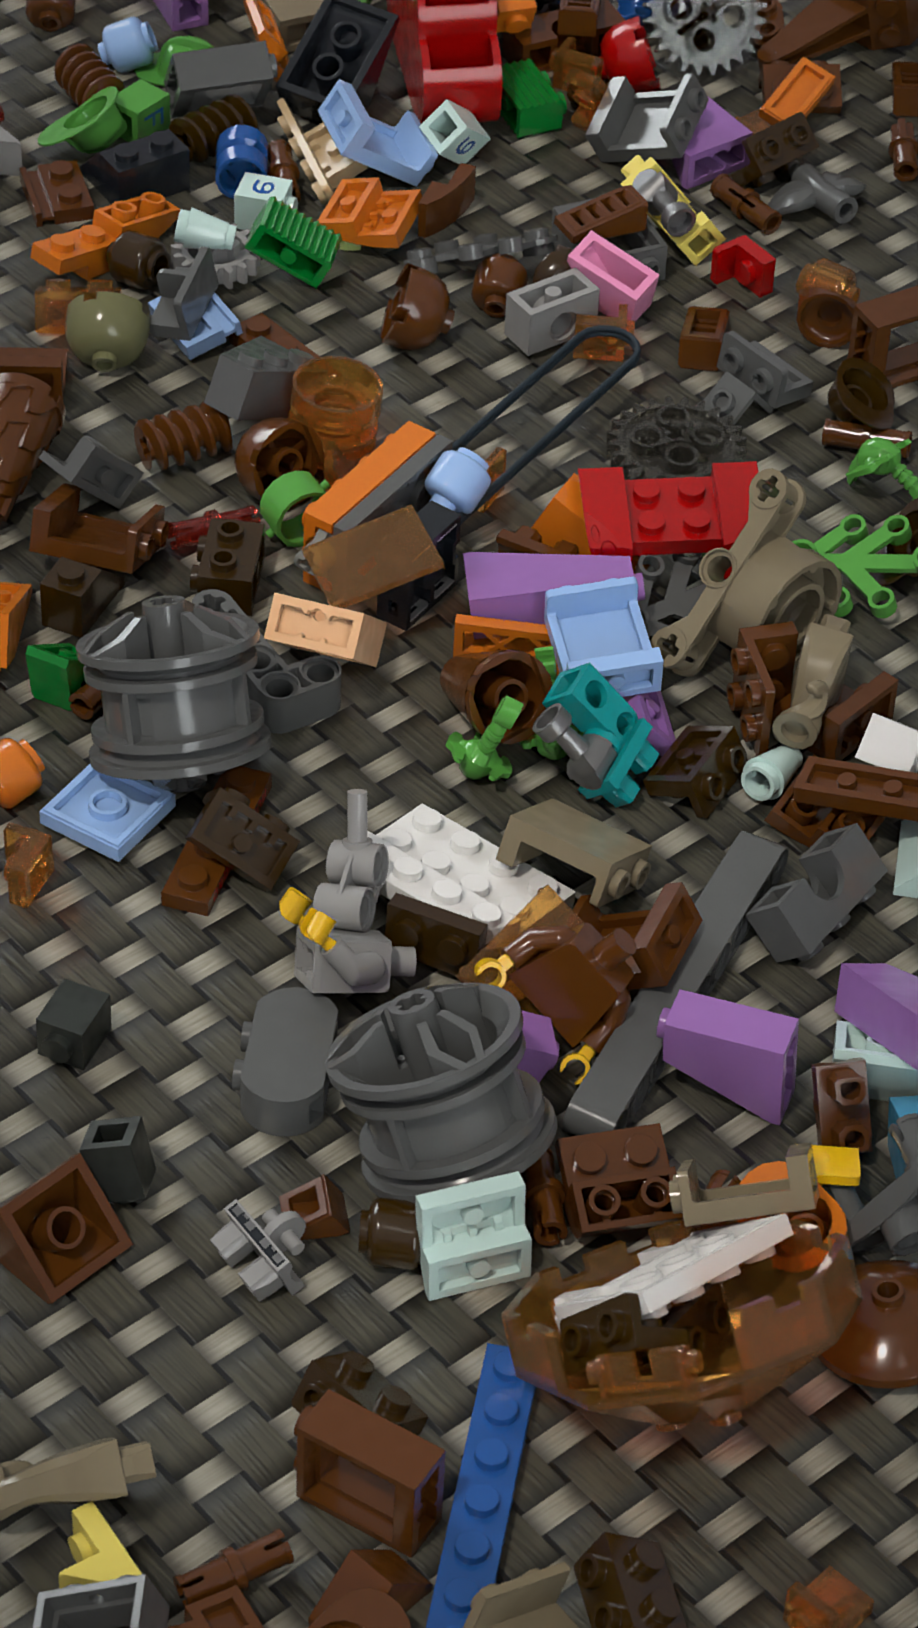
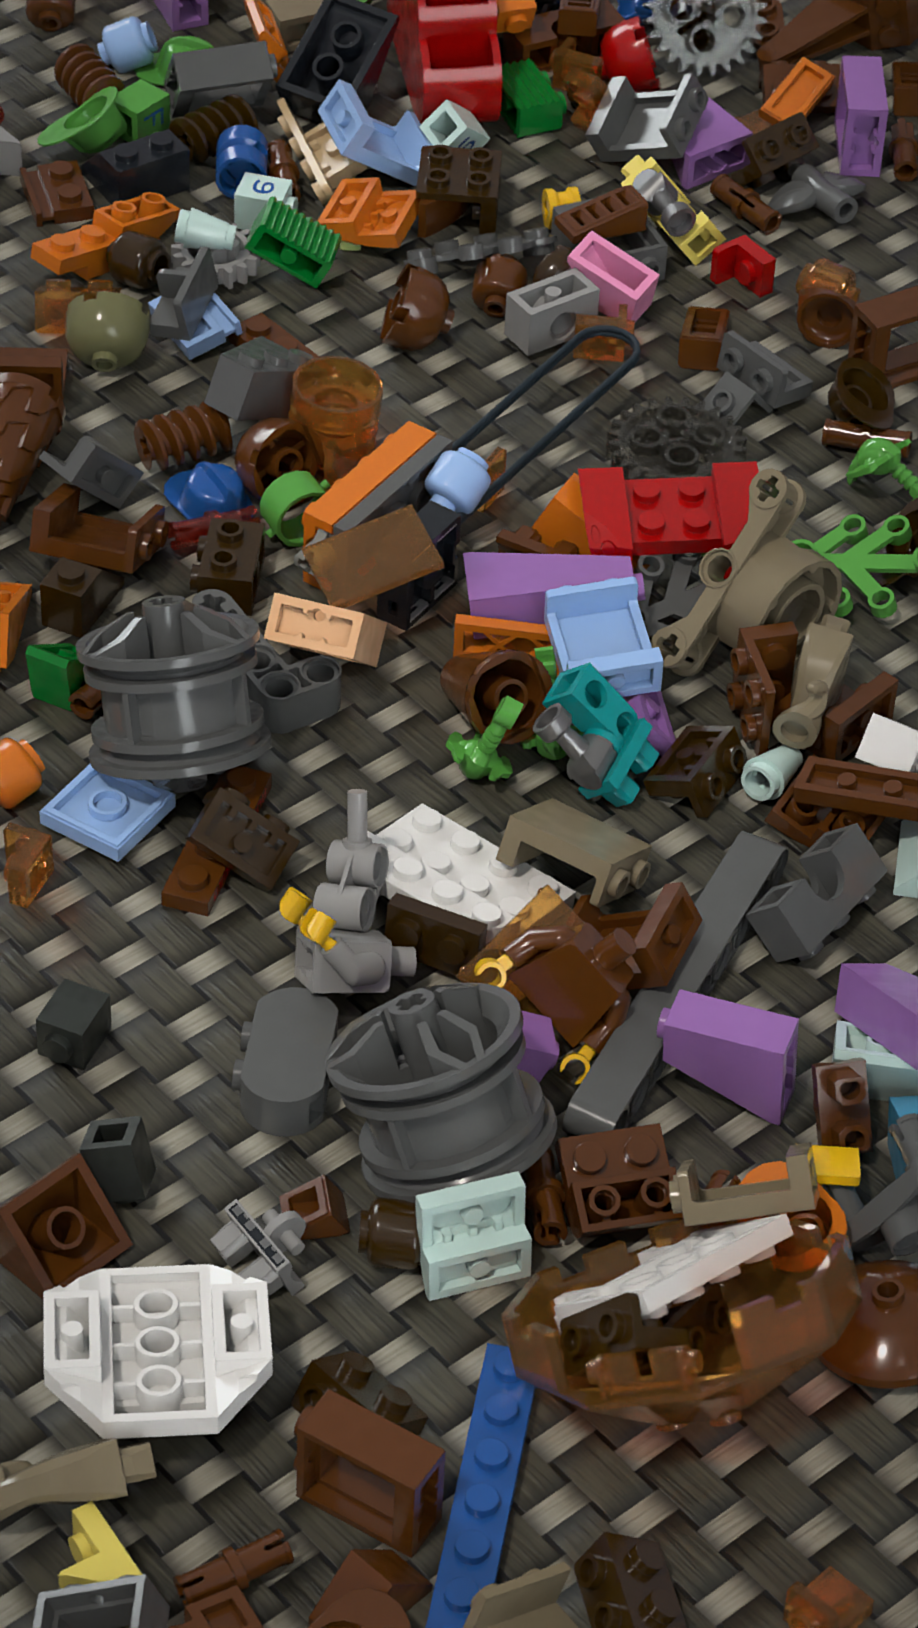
none -> white piece [43,1264,273,1439]
none -> blue piece [164,461,253,532]
none -> dark brown bracket [416,145,502,235]
none -> yellow wheel [542,186,581,230]
none -> medium lavender window [834,55,888,177]

